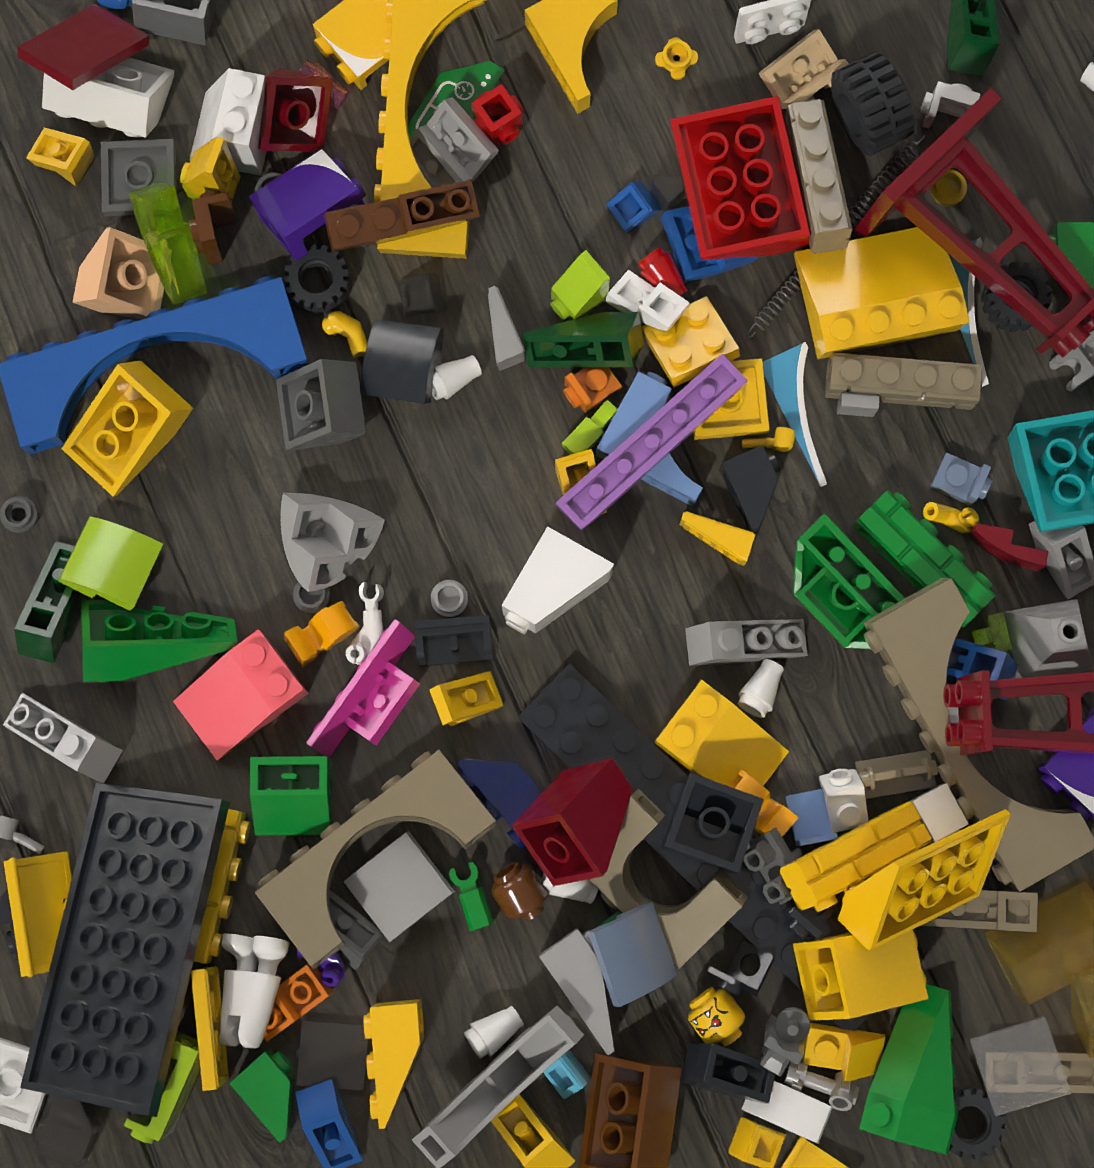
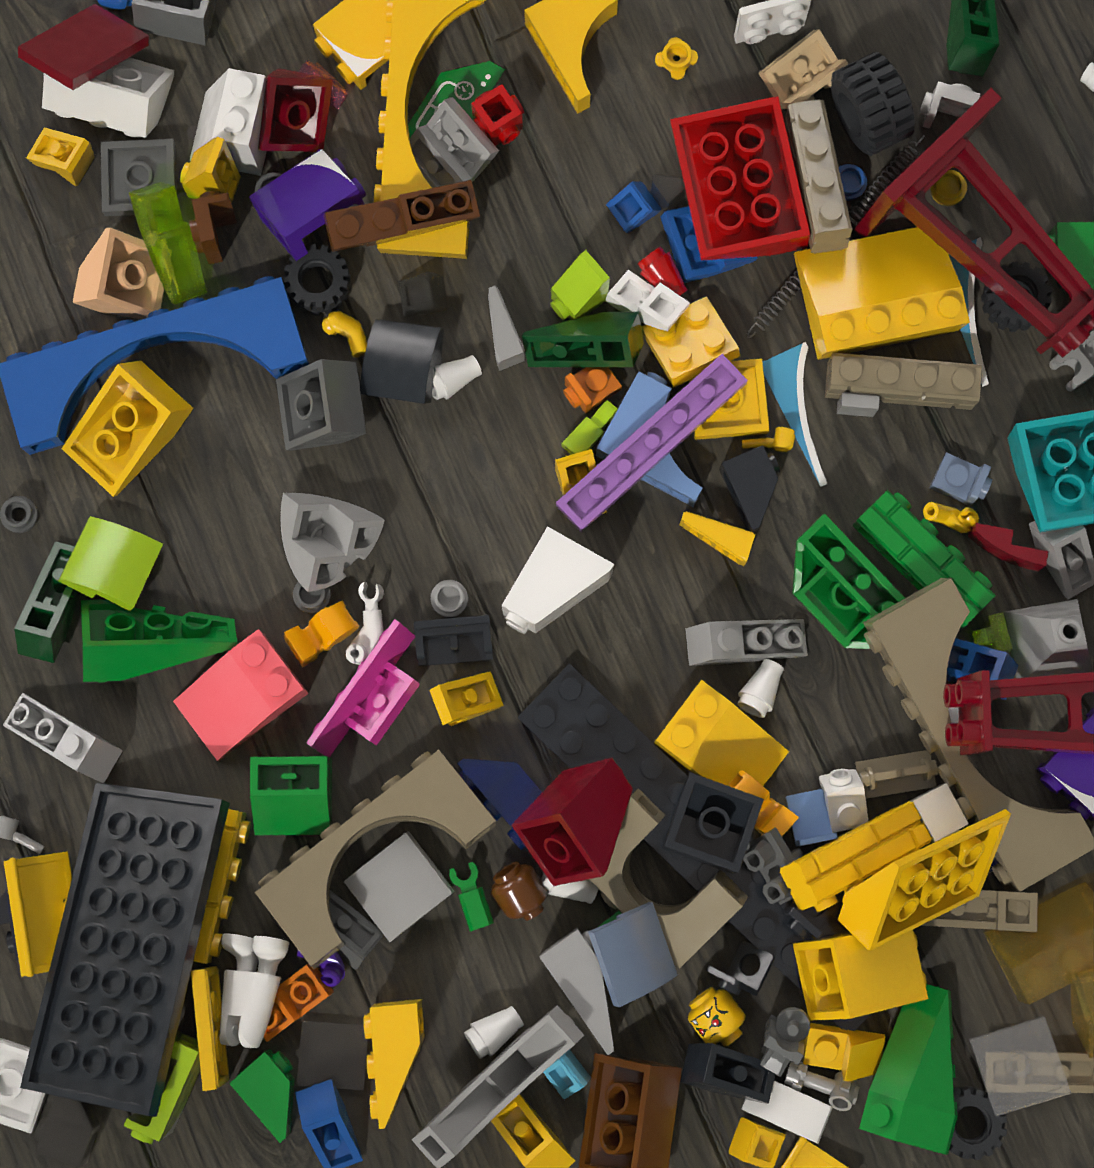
none -> blue plate [839,164,867,201]

